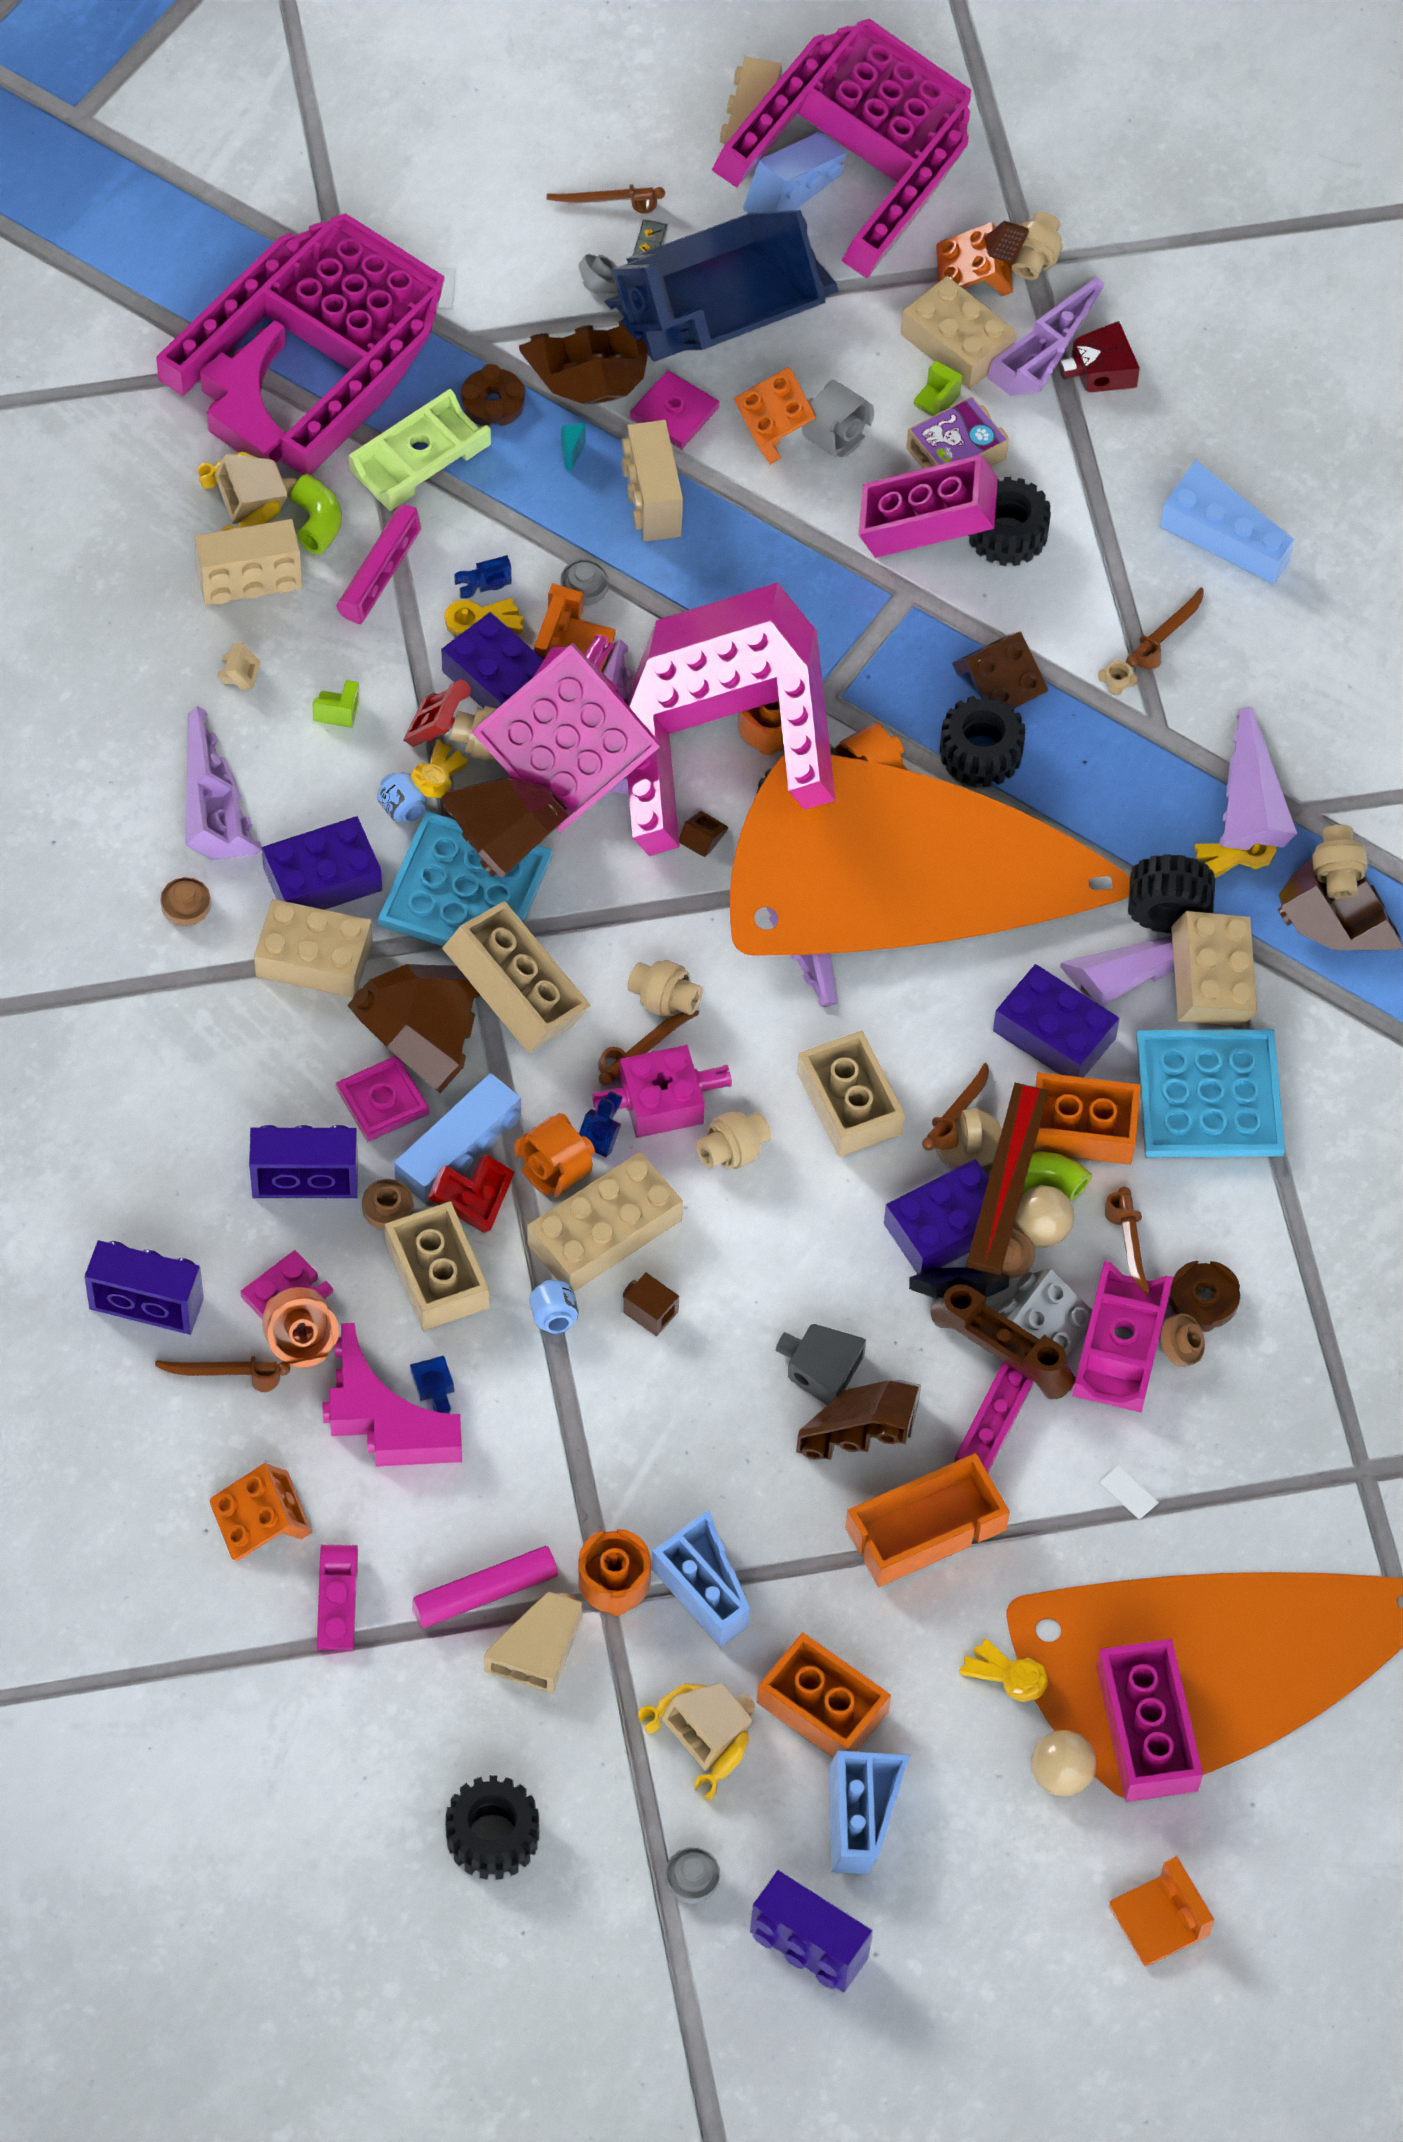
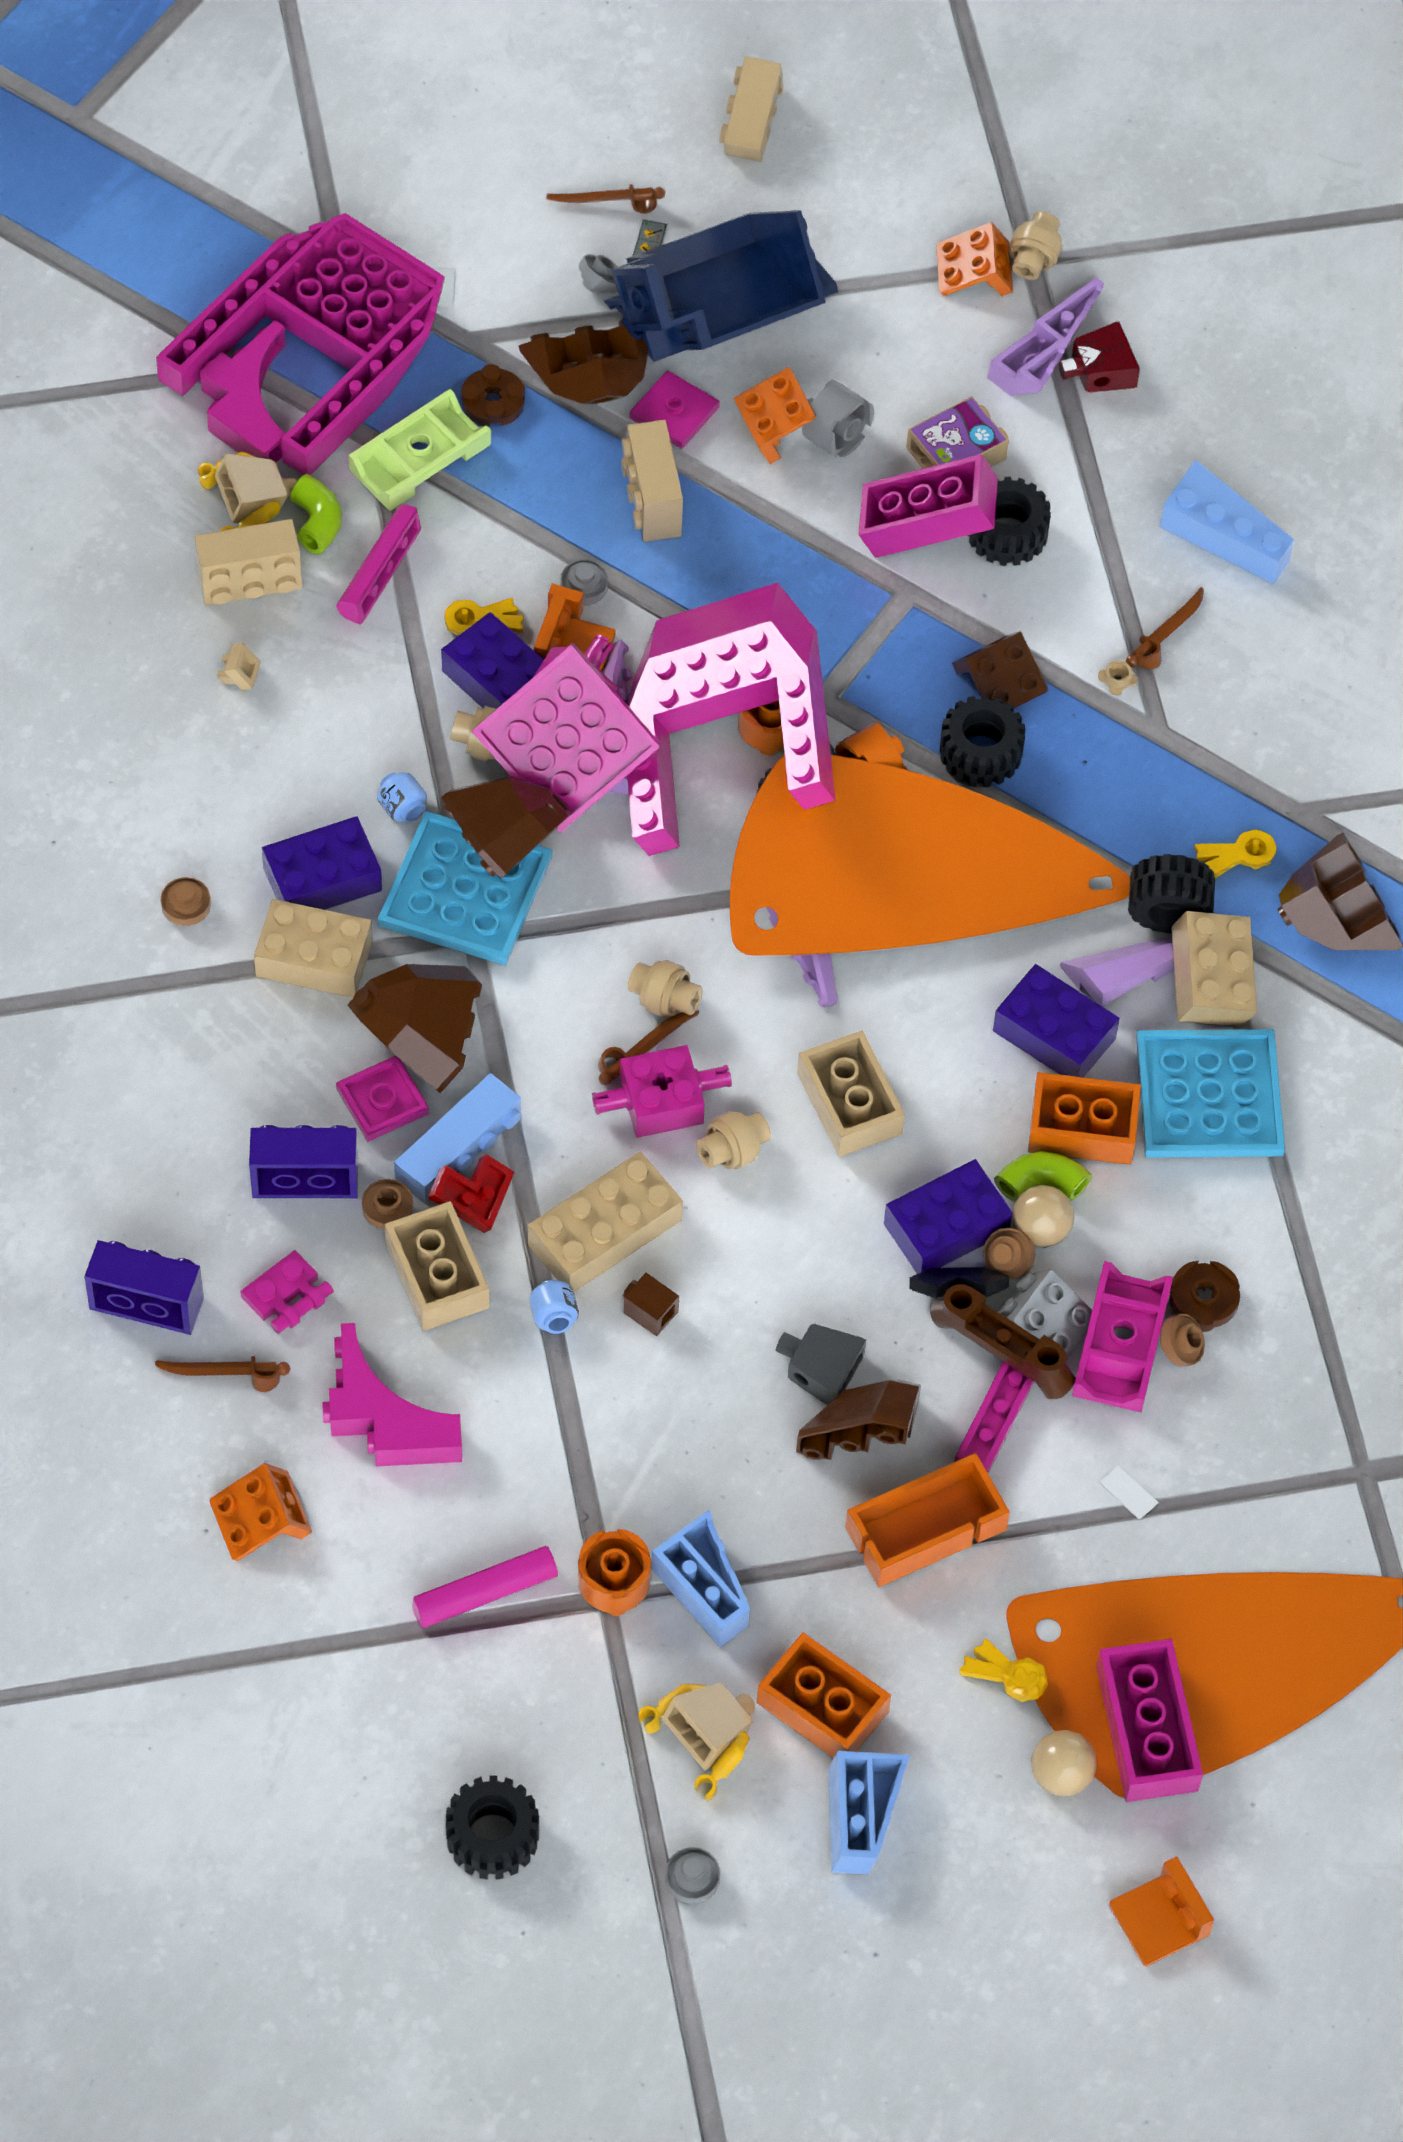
lavender wedge [186,706,262,860] -> none
orange brick [262,1287,339,1368] -> none
lime panel [312,680,360,728] -> none
dark pink plate [317,1544,358,1651] -> none
red plate [403,680,471,747] -> none
yellow piece [410,739,469,798] -> none
clear blue plate [410,1355,455,1414] -> none
tan brick [442,901,591,1054] -> none
clear blue plate [454,555,512,599] -> none
tan slope [484,1591,583,1694] -> none
orange brick [514,1113,595,1197] -> none
teal slope [561,423,586,471] -> none
clear blue plate [579,1091,622,1158] -> none
reddish brown slope [679,811,729,857] -> none
dark pink wedge [711,18,971,279] -> none
light blue wedge [743,131,847,213] -> none
dark purple brick [750,1870,873,1993] -> none
tan brick [901,276,1016,390] -> none
lime panel [914,360,962,416] -> none
dark orange sword [922,1063,989,1151] -> none
tan tile [935,1108,1002,1171] -> none
reddish brown tile [966,1082,1049,1275] -> none
reddish brown slope [984,220,1029,263] -> none
dark orange sword [1105,1186,1149,1295] -> none
lavender wedge [1220,707,1297,851] -> none
tan piece [1312,825,1368,899] -> none

